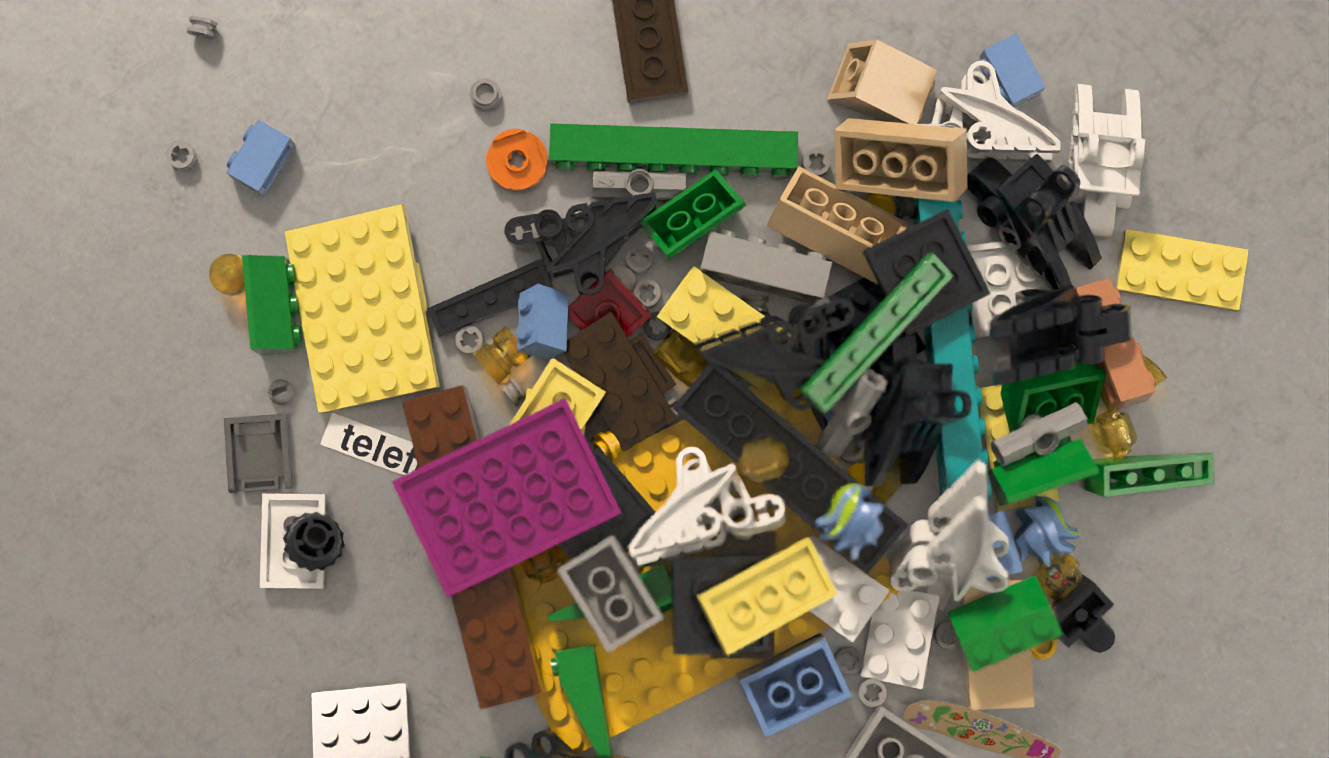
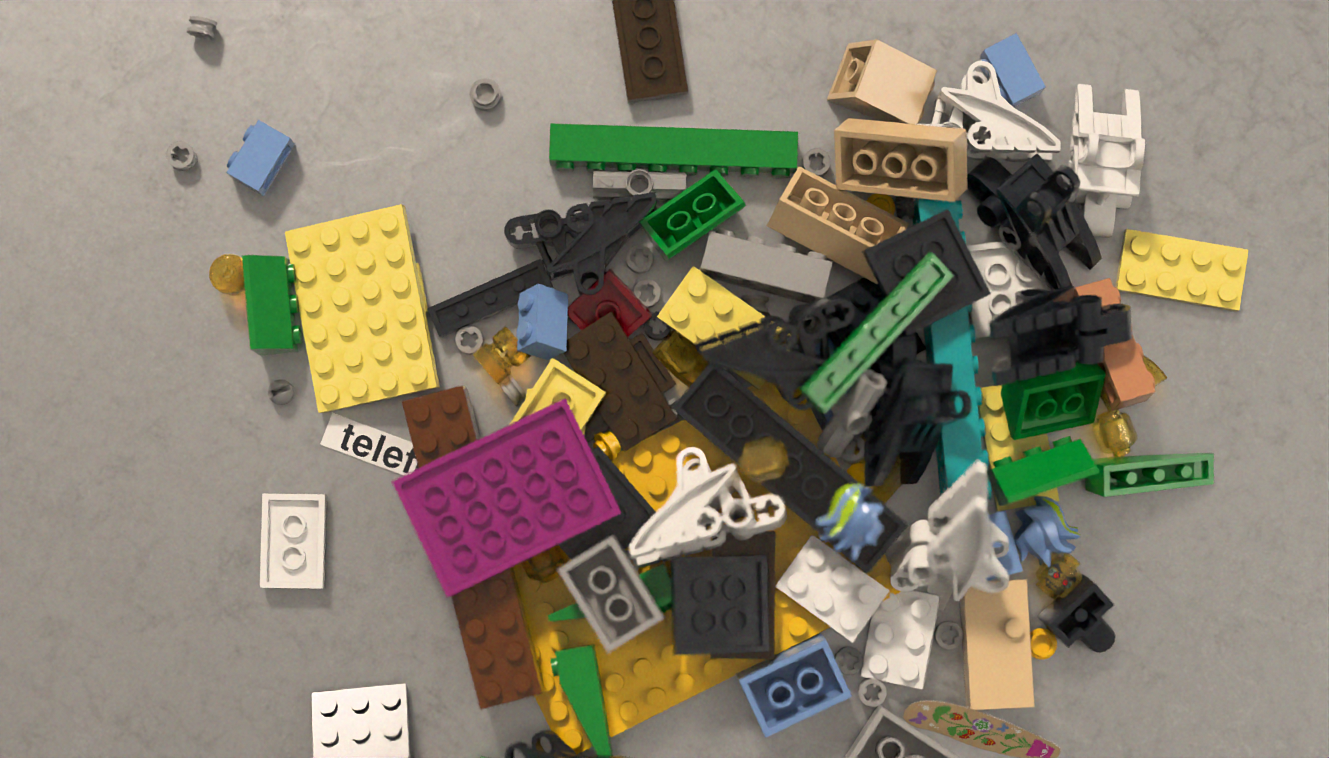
dark grey container [224,413,293,493] -> none
black piece [283,512,345,572] -> none
orange plate [486,129,548,192] -> none
light yellow plate [697,537,838,655] -> none
green slope [947,575,1063,672] -> none
light grey piece [990,403,1088,467] -> none

